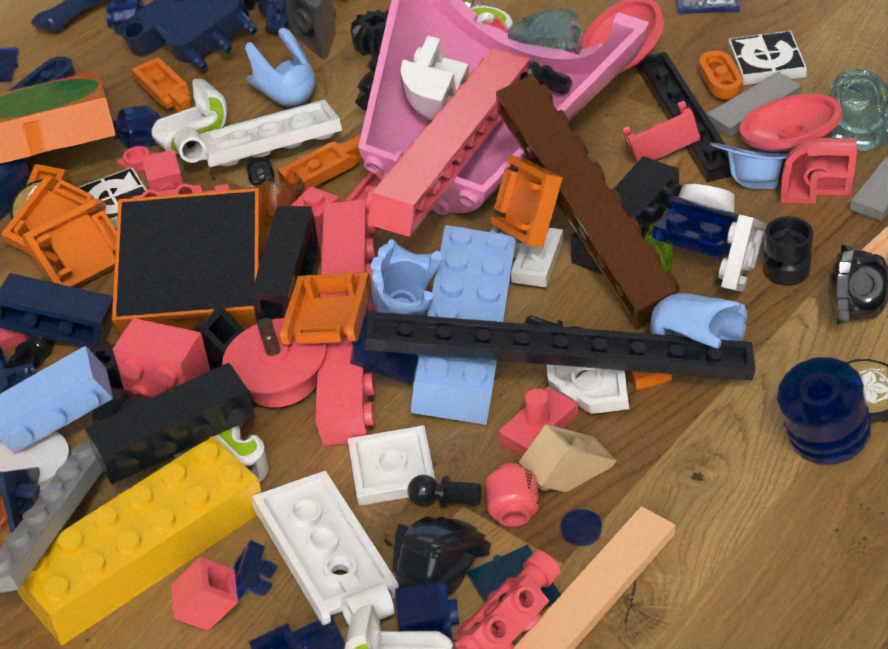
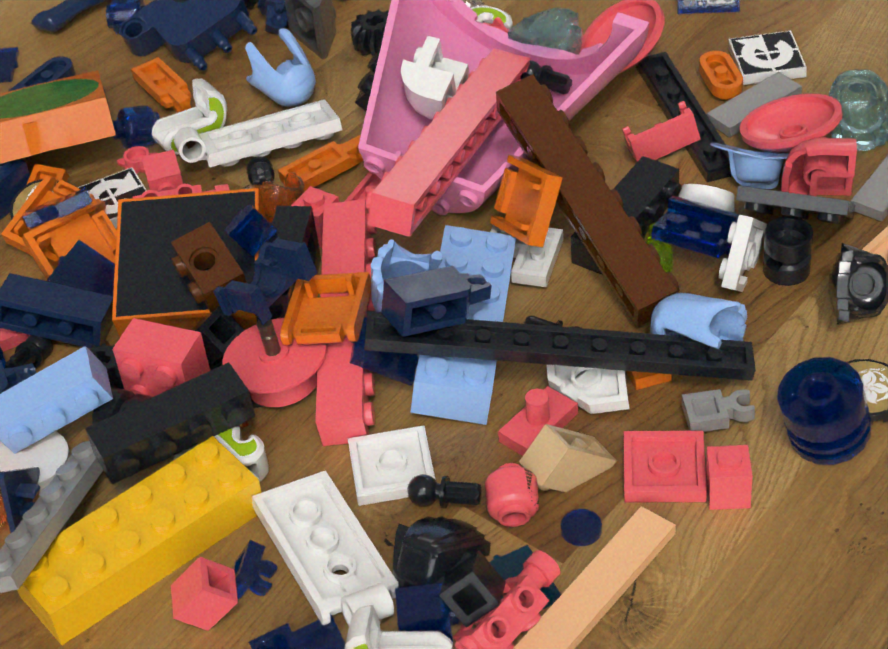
none -> clear blue tile [22,187,92,229]
none -> clear blue piece [47,240,115,296]
none -> reddish brown brick [171,222,247,312]
none -> dark blue piece [213,237,317,325]
none -> clear blue tile [224,203,278,256]
none -> dark blue hinge [381,266,492,337]
none -> black brick [439,551,506,628]
none -> coral tile [624,431,707,502]
none -> light grey plate [682,389,755,432]
none -> coral brick [706,445,752,510]
none -> plate [736,186,855,225]

